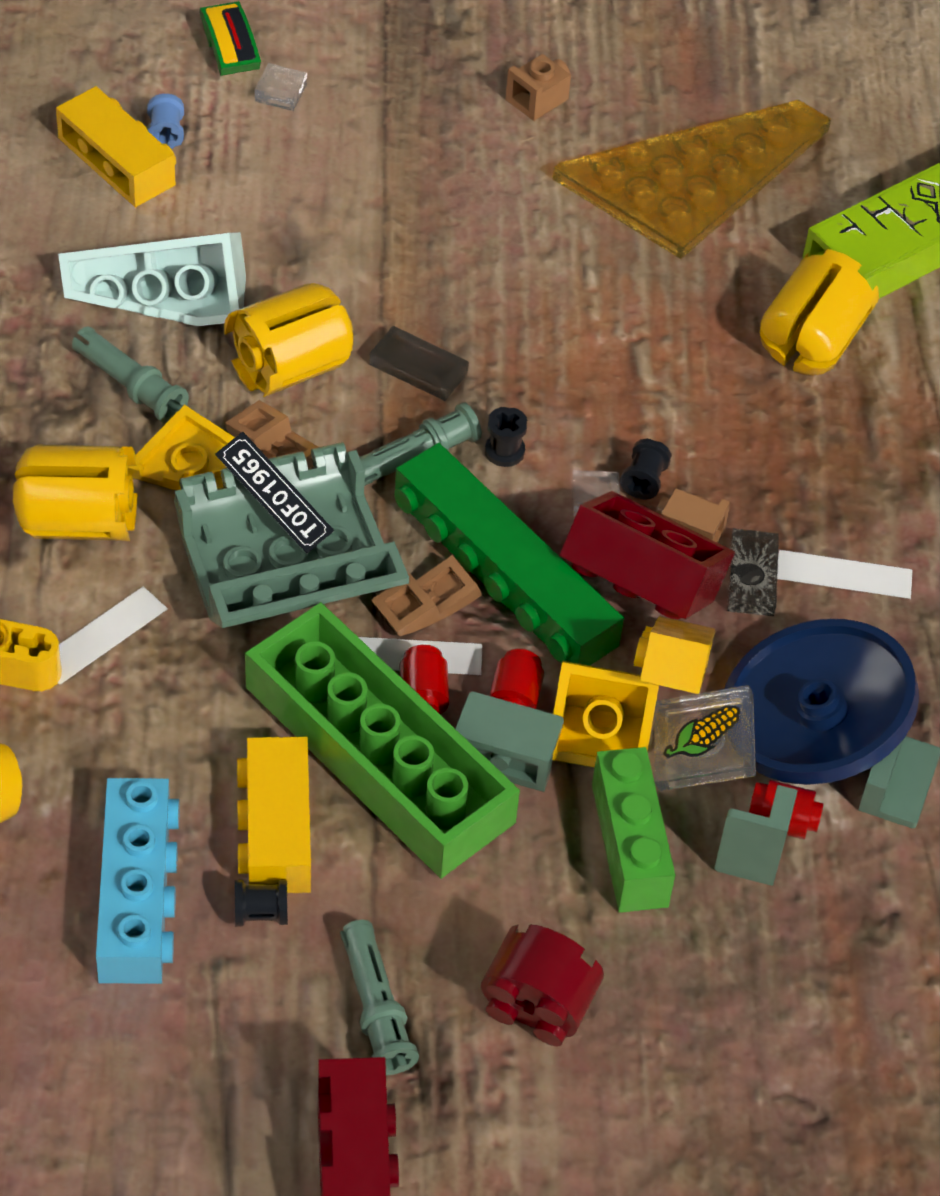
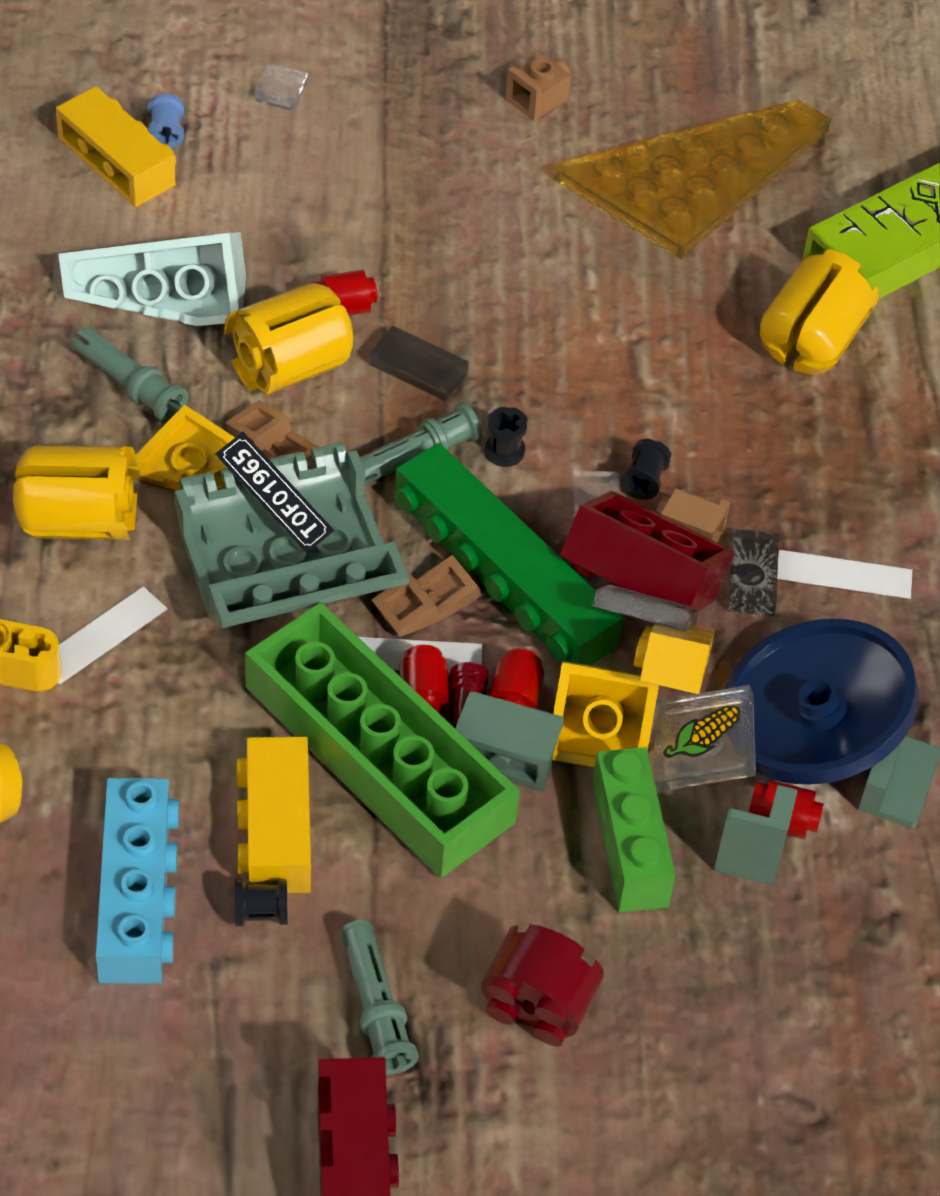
slope [199,1,261,76] -> none
none -> red brick [311,269,378,316]
none -> dark red pin [449,662,489,728]
none -> clear smoke tile [592,585,699,631]

